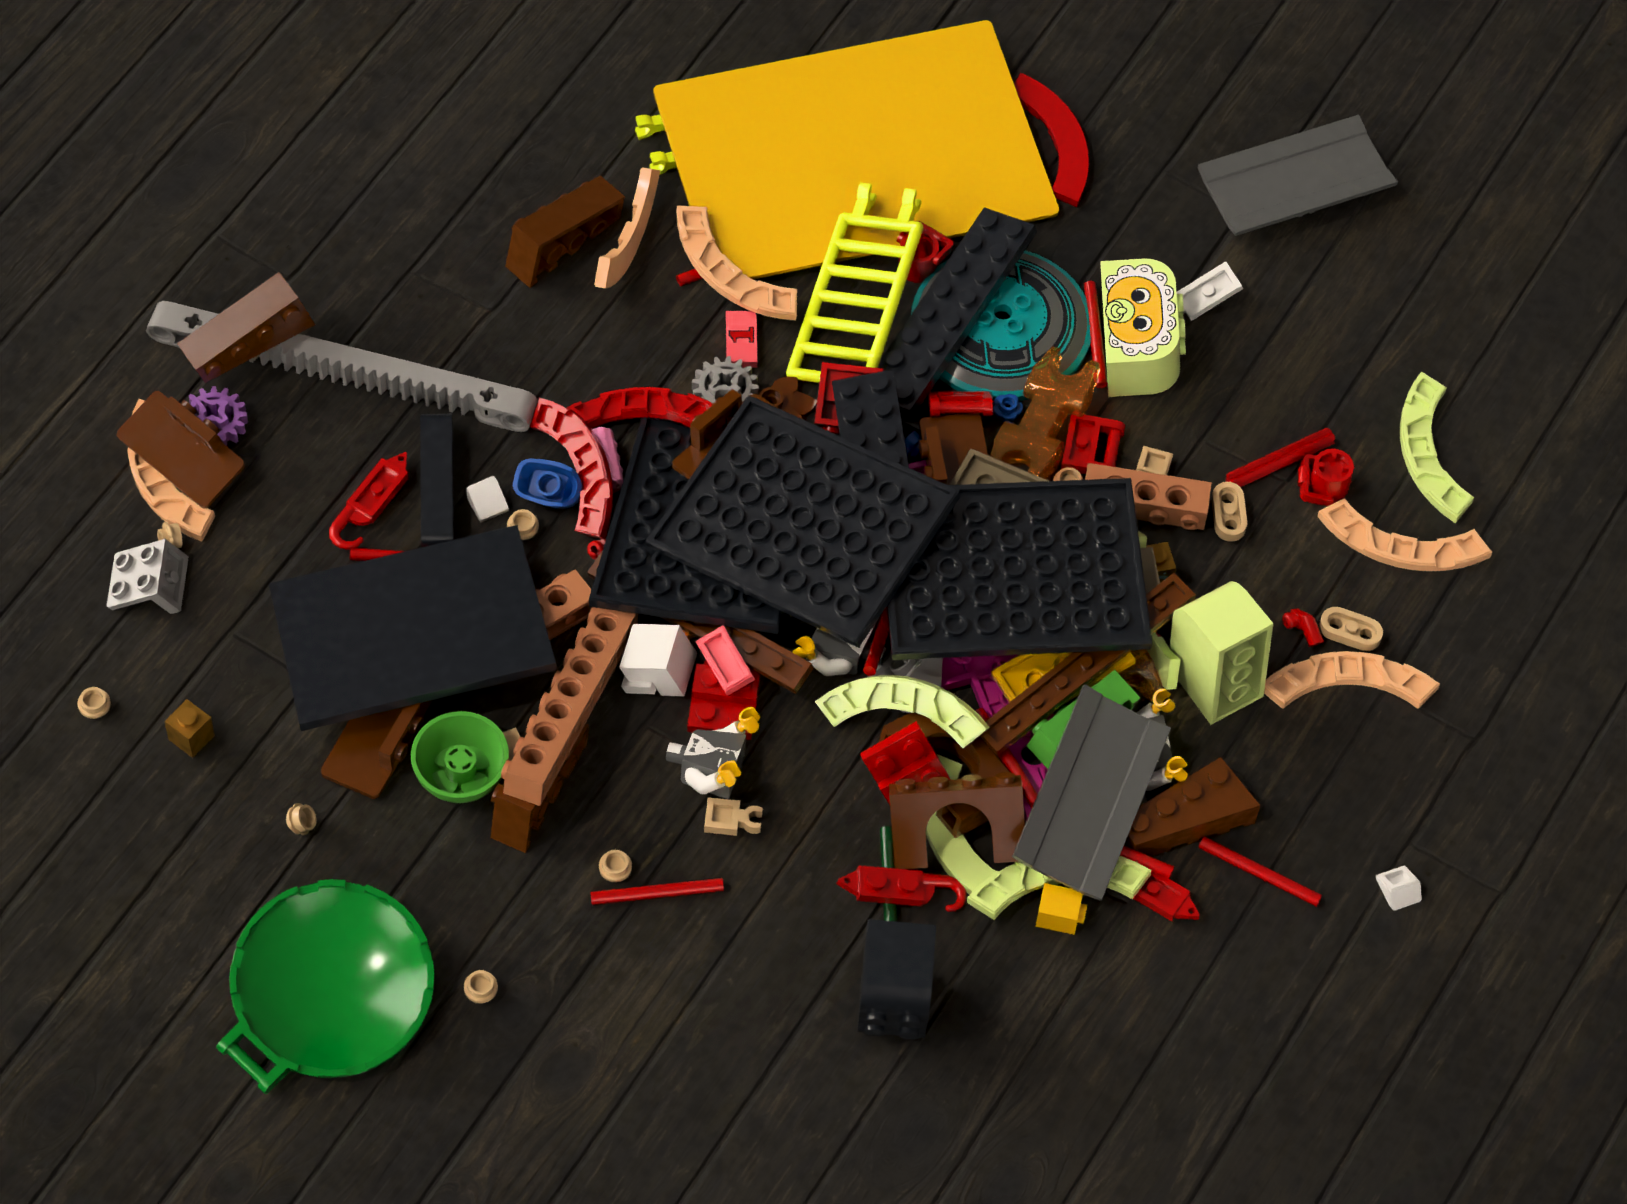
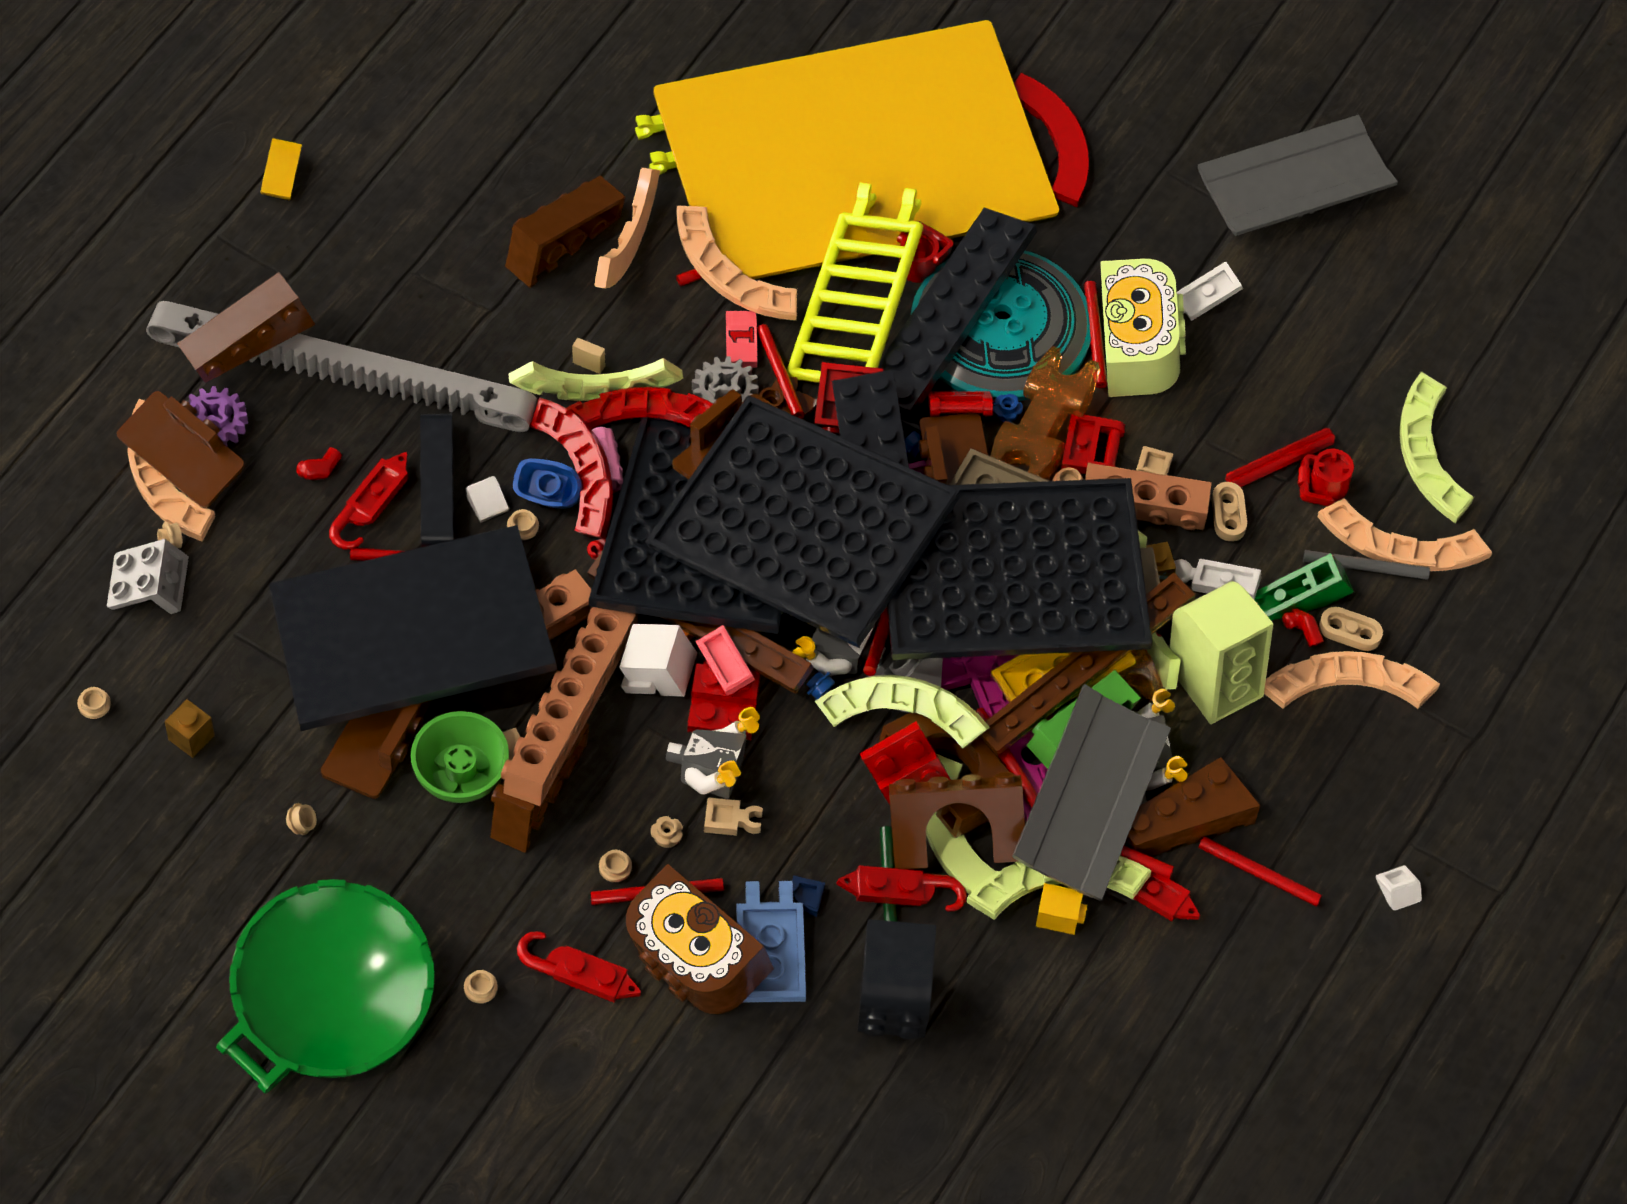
none -> yellow slope [260,138,302,200]
none -> red arm [296,447,342,480]
none -> yellowish green tile [509,358,683,401]
none -> red plate [517,931,641,1003]
none -> tan tile [572,338,605,374]
none -> brick [626,864,774,1014]
none -> tan plate [651,816,683,848]
none -> medium blue tile [736,881,806,1003]
none -> red piece [757,324,805,419]
none -> dark blue tile [792,876,825,917]
none -> blue plate [806,671,836,700]
none -> white plate [1174,559,1261,600]
none -> green slope [1254,553,1354,621]
none -> dark grey bar [1303,550,1430,580]

